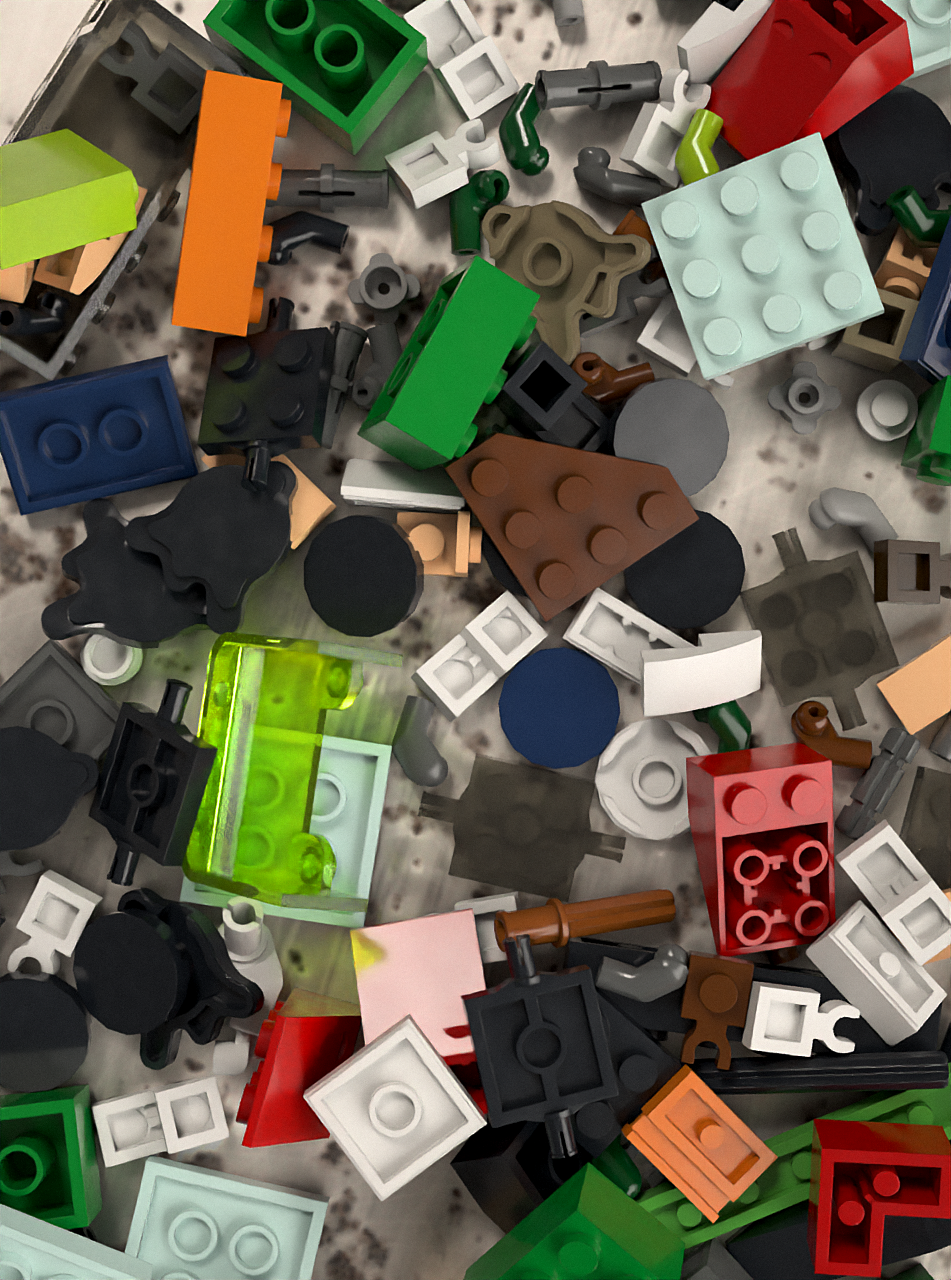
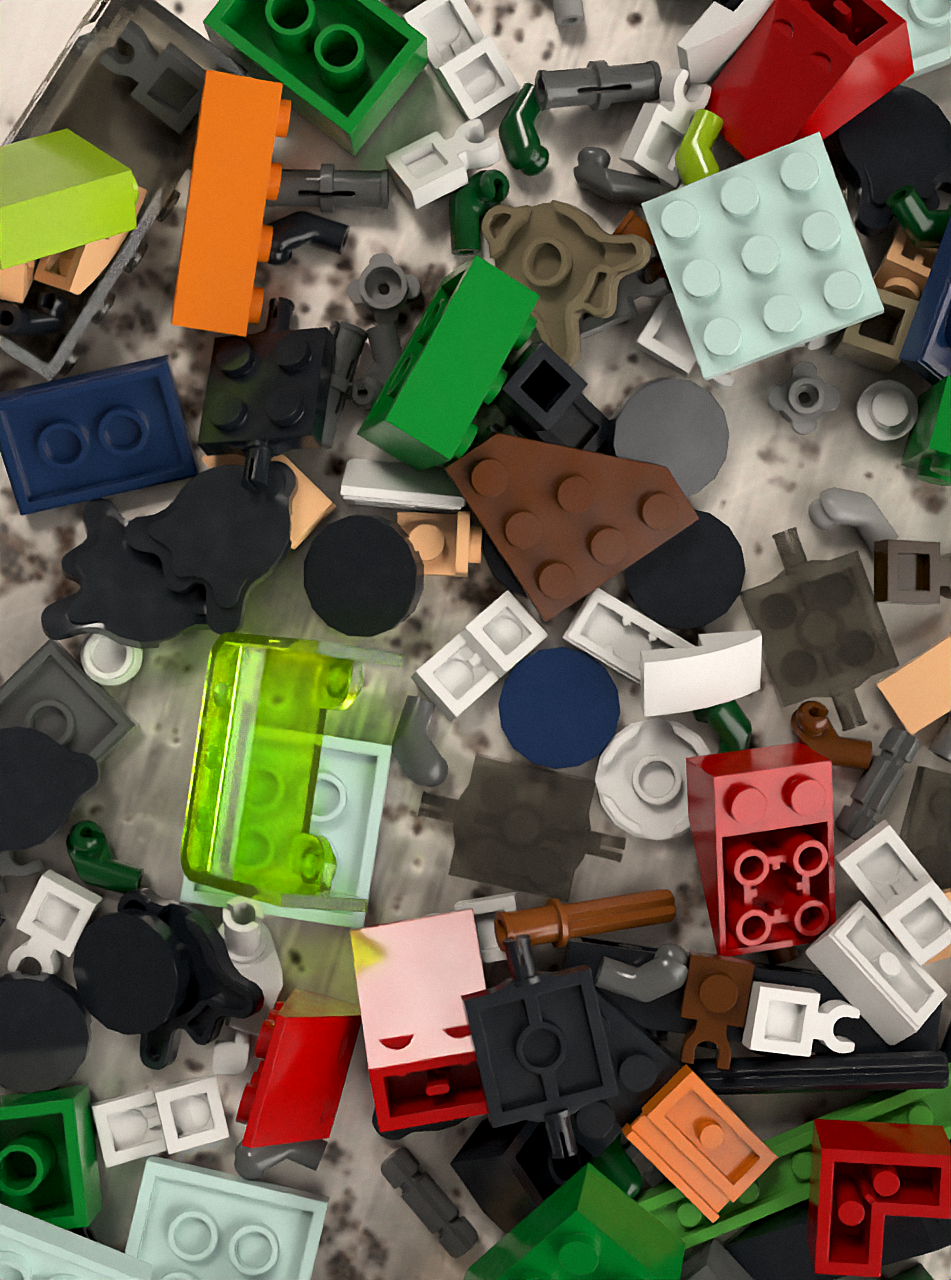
black plate [88,679,218,886] -> none
white plate [303,1014,487,1202] -> none
reddish brown arm [571,352,655,406] -> none
none -> dark green arm [66,820,144,895]
none -> dark grey arm [234,1139,328,1180]
none -> dark grey axle [380,1147,478,1259]

